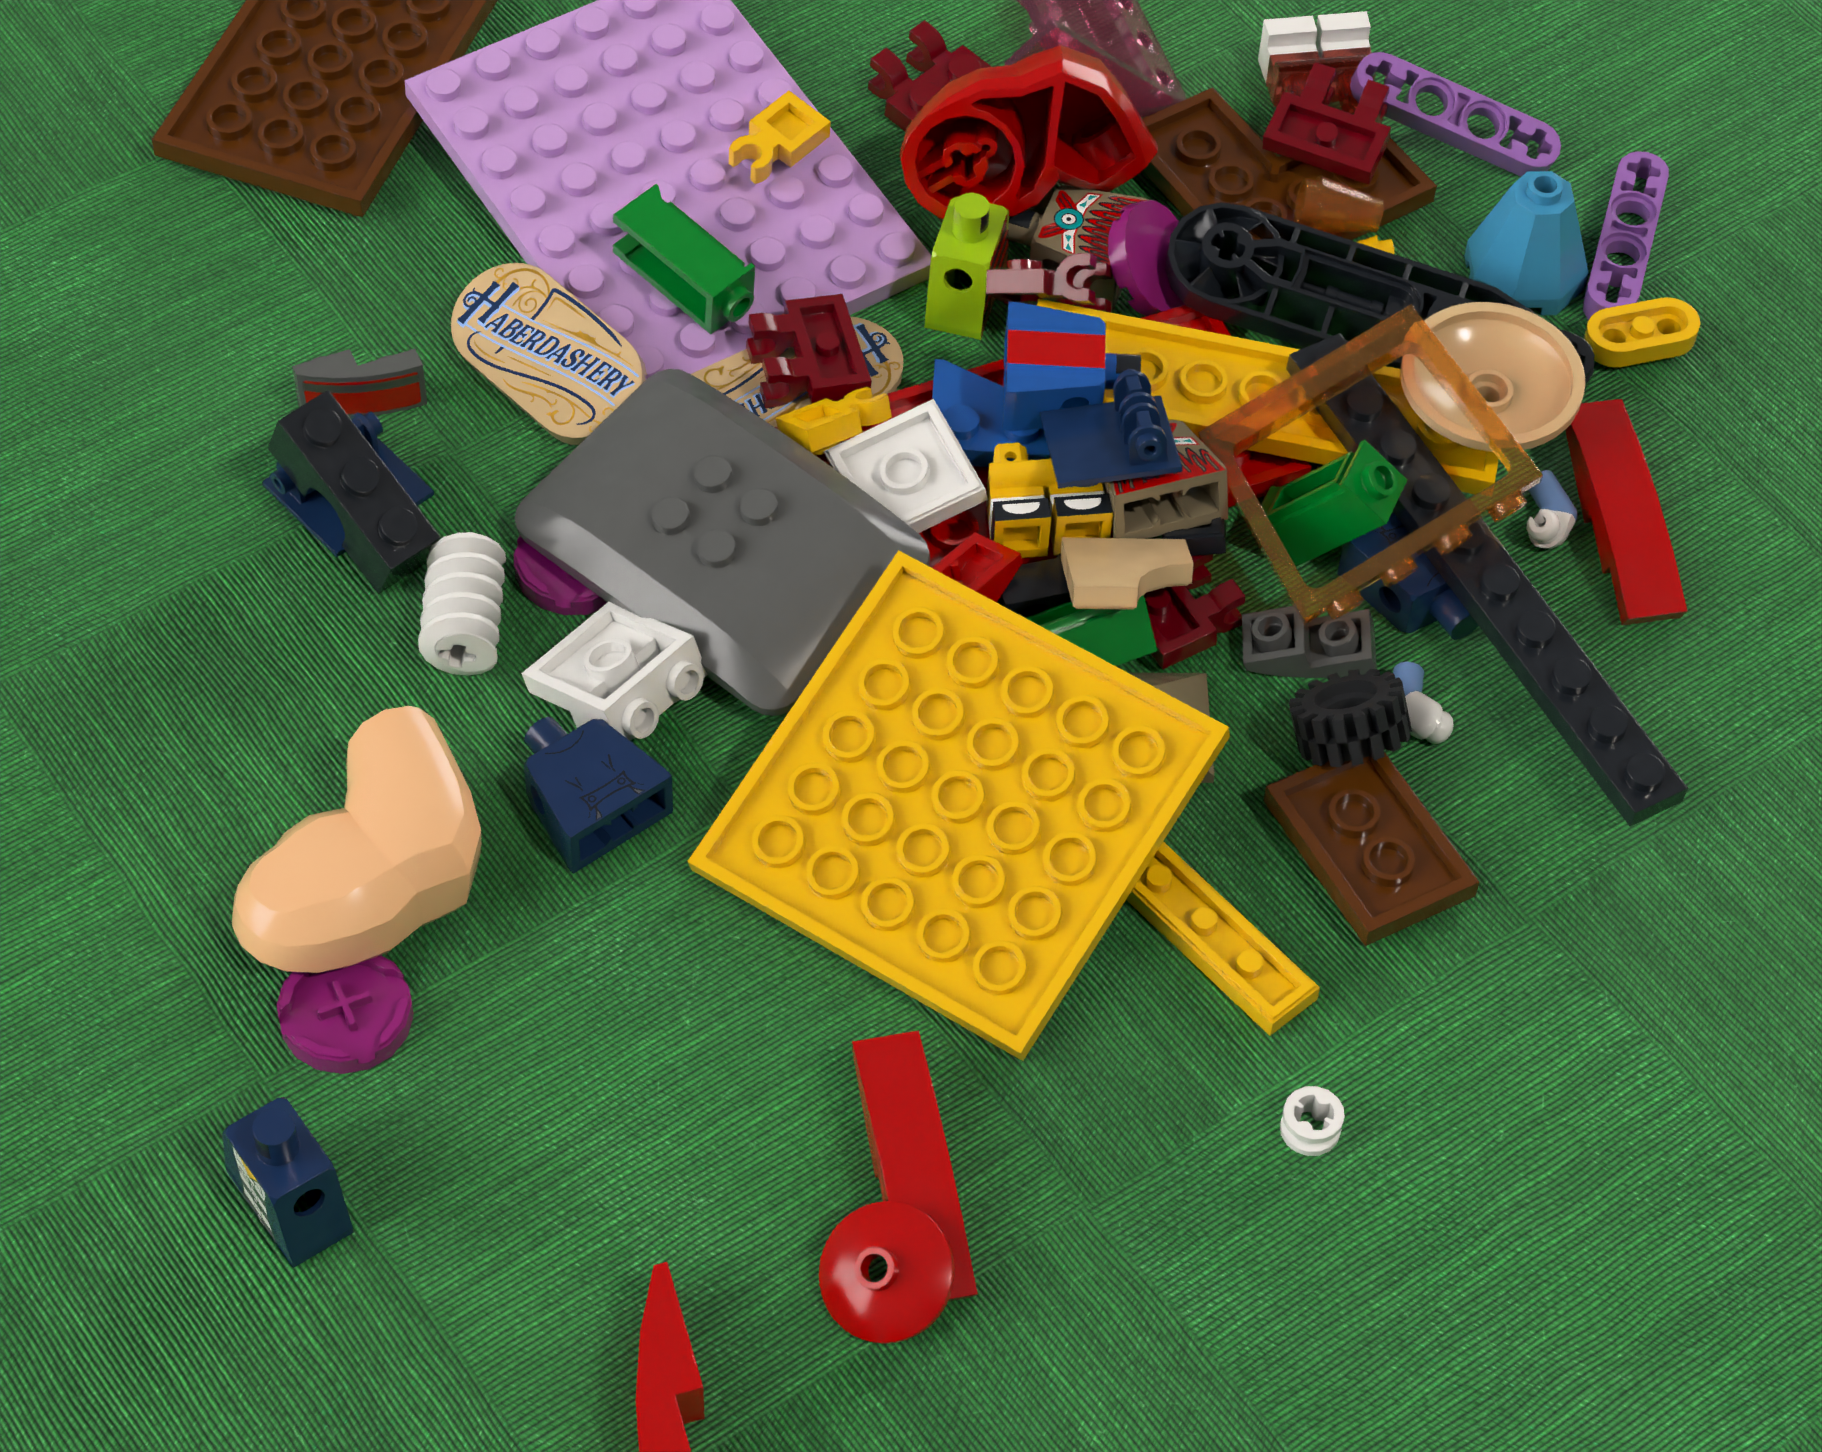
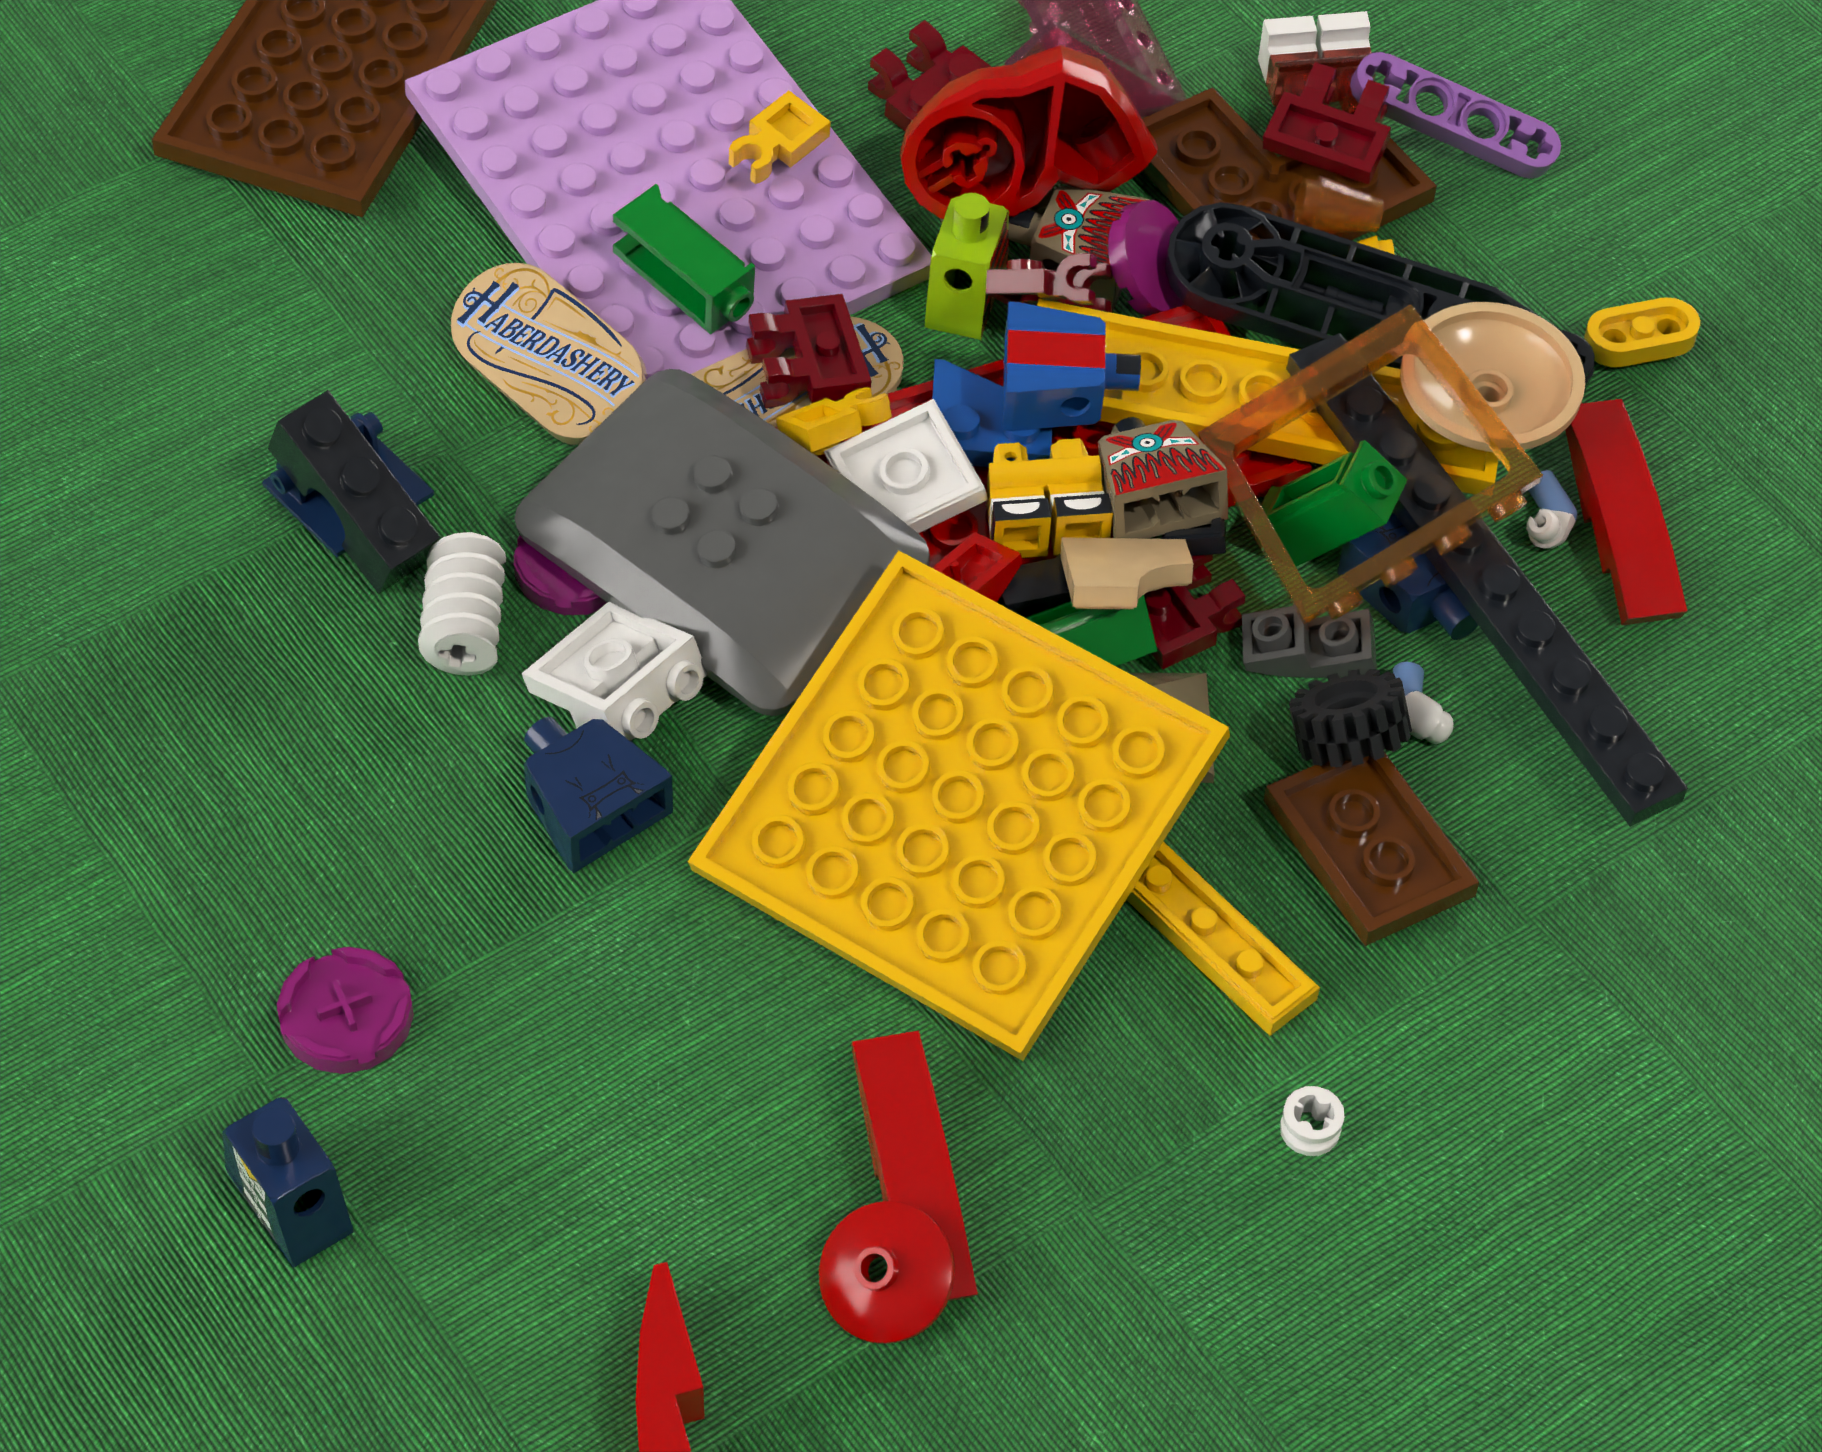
light nougat piece [232,706,482,973] -> none
slope [292,348,427,417] -> none
dark blue hinge [1040,369,1182,489] -> none
dark azure cone [1464,171,1589,315] -> none
medium lavender beam [1583,151,1669,320] -> none

